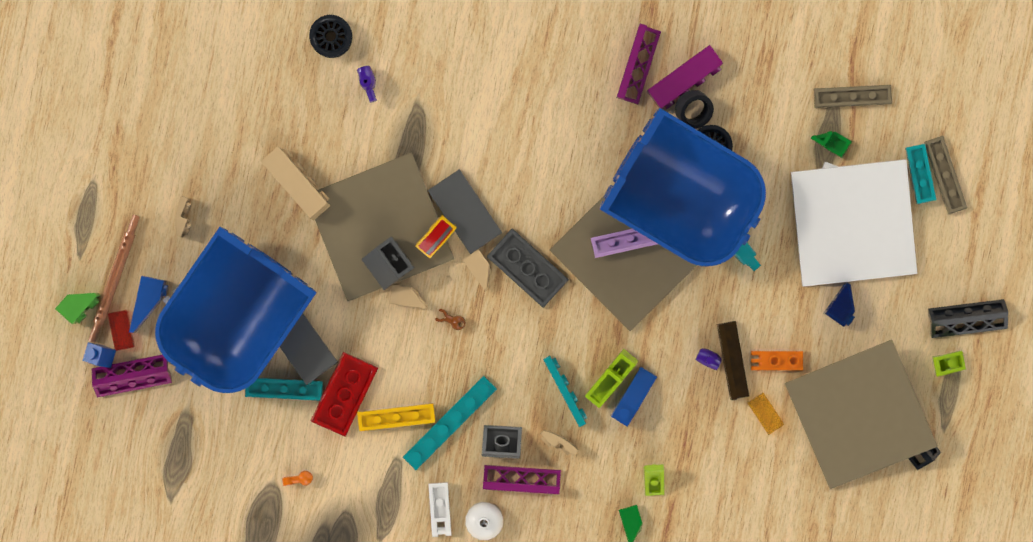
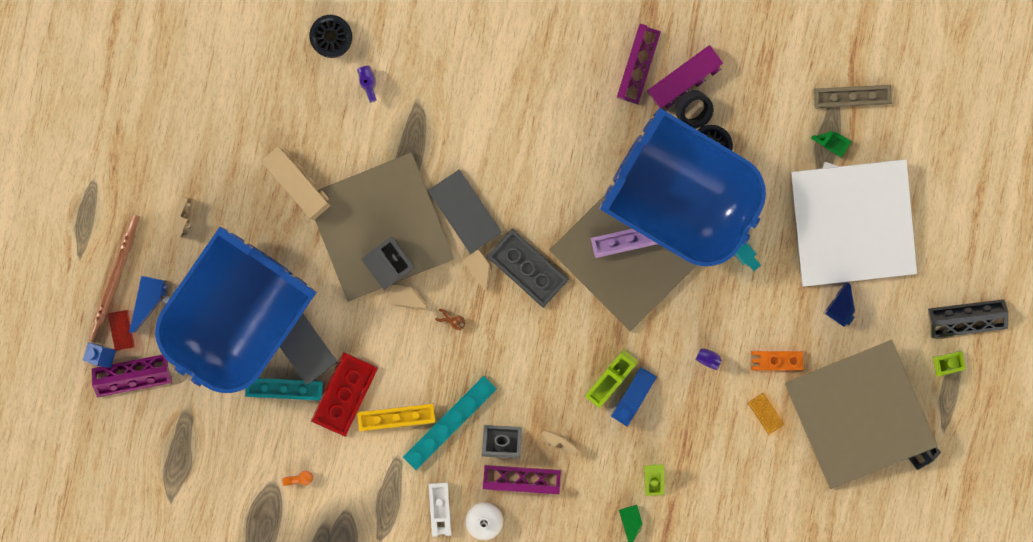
bright green slope [55,293,101,324] -> none
slope [415,215,457,258] -> none
teal plate [543,355,587,427] -> none
dark brown fence [716,321,749,400] -> none
teal plate [905,144,936,204] -> none
dark tan tile [924,136,967,214] -> none

